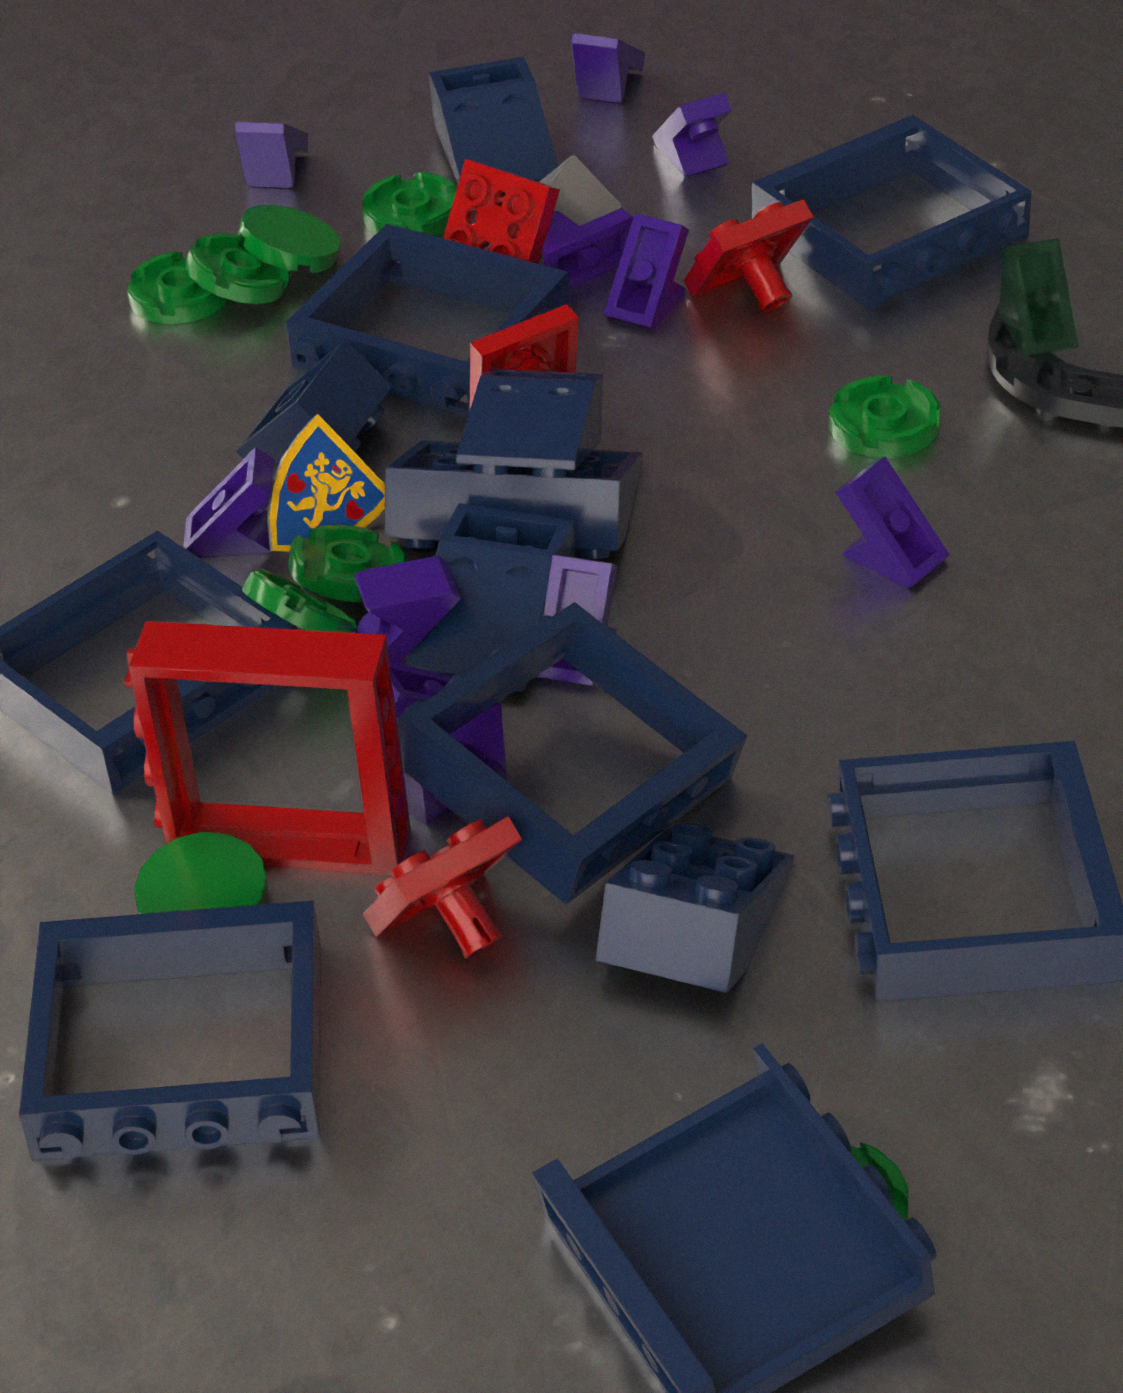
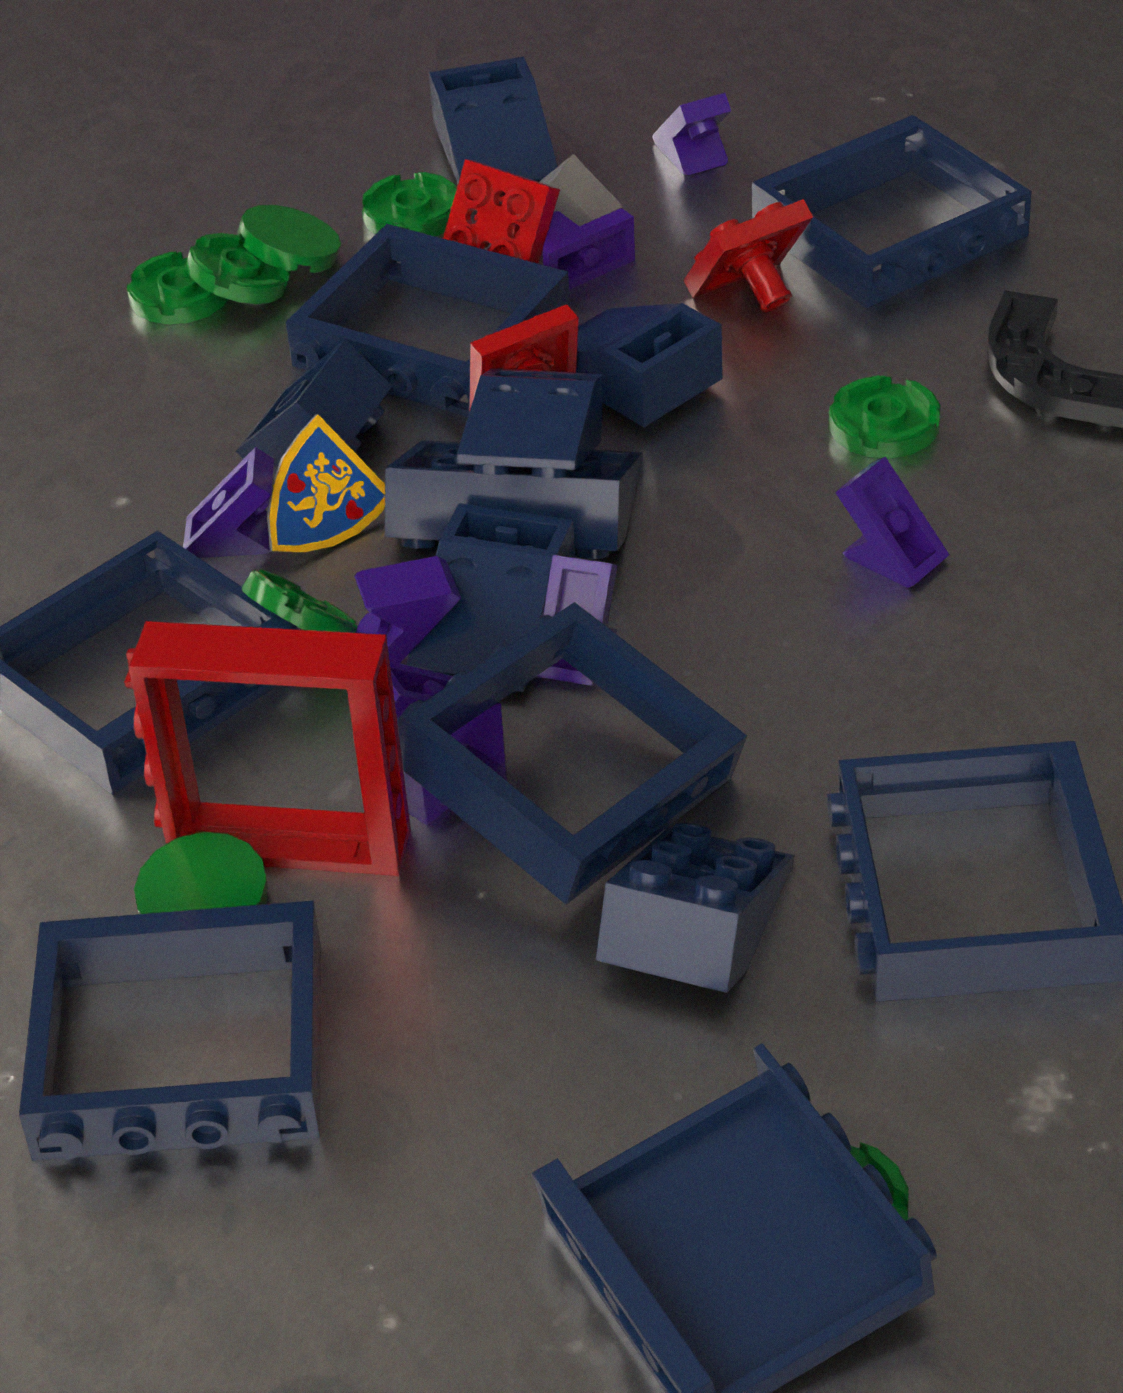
dark purple slope [235,122,308,188] -> none
green tile [288,525,407,602] -> none
red plate [362,817,522,959] -> none
dark purple slope [571,33,645,103] -> none
dark purple slope [603,213,689,329] -> none
clear green slope [999,238,1079,357] -> none
none -> dark blue slope [576,303,723,427]

